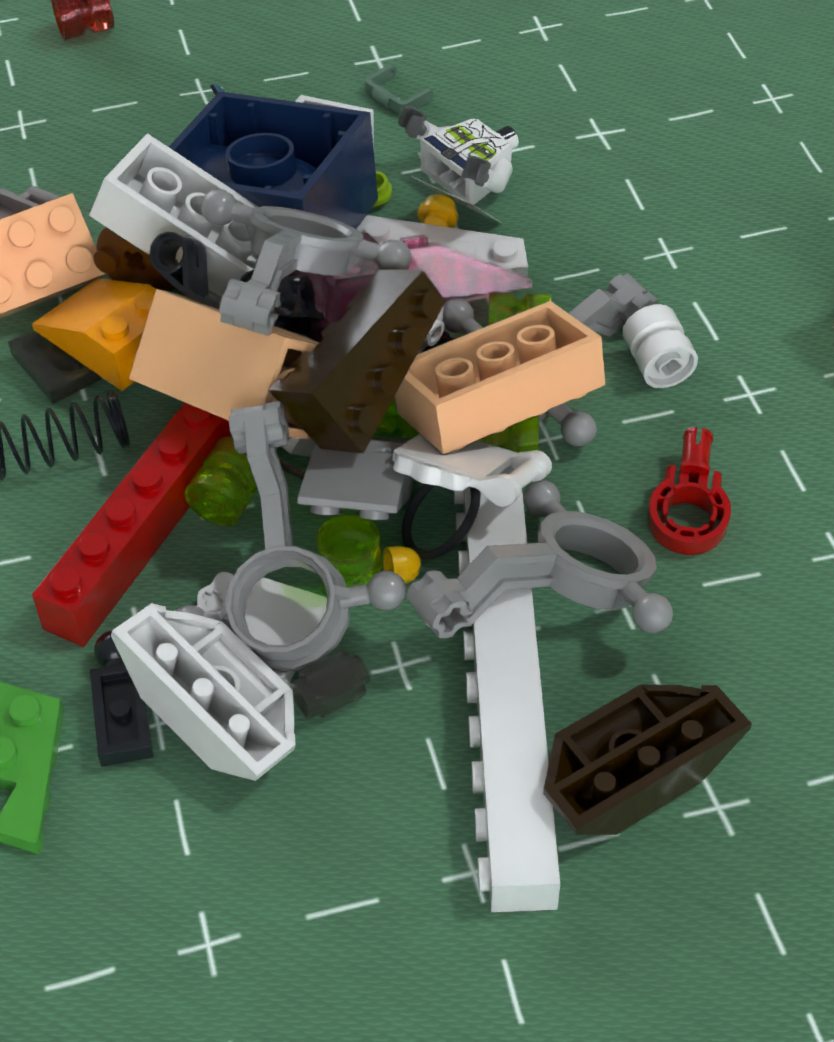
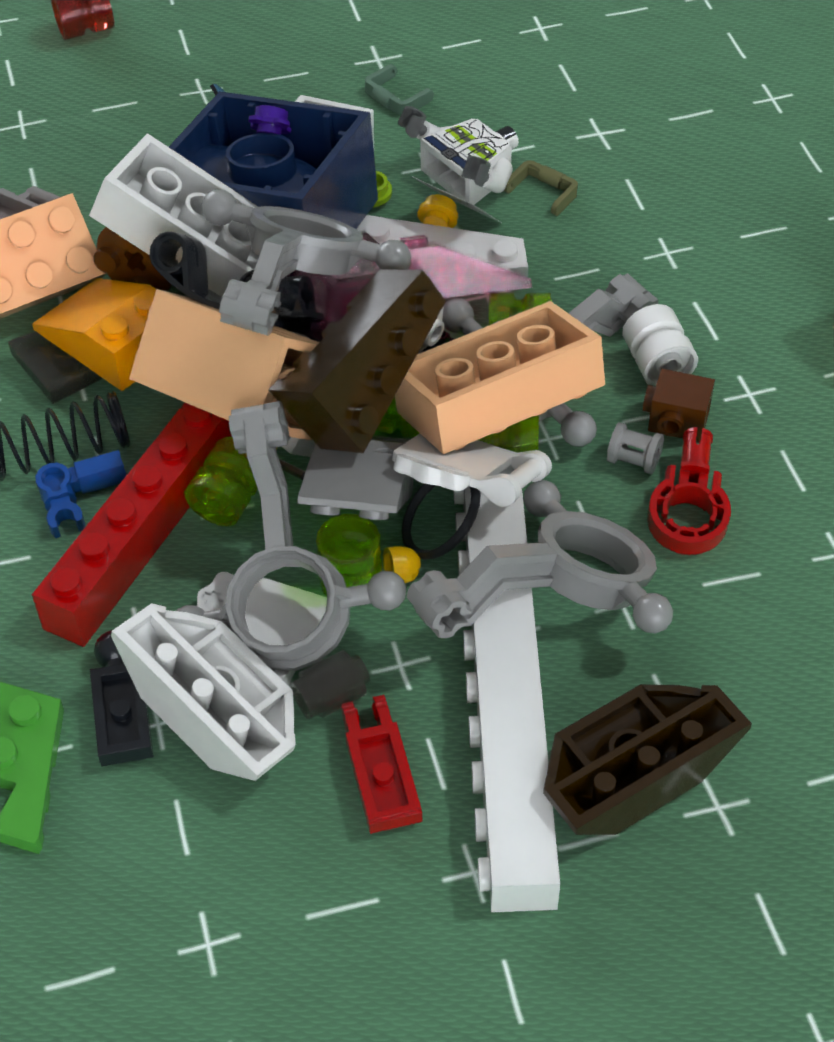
none -> blue bar [35,450,126,538]
none -> dark purple plate [248,105,292,135]
none -> red hinge [341,694,423,834]
none -> olive piece [504,160,578,216]
none -> light grey bush [607,422,664,475]
none -> reddish brown brick [643,368,715,442]

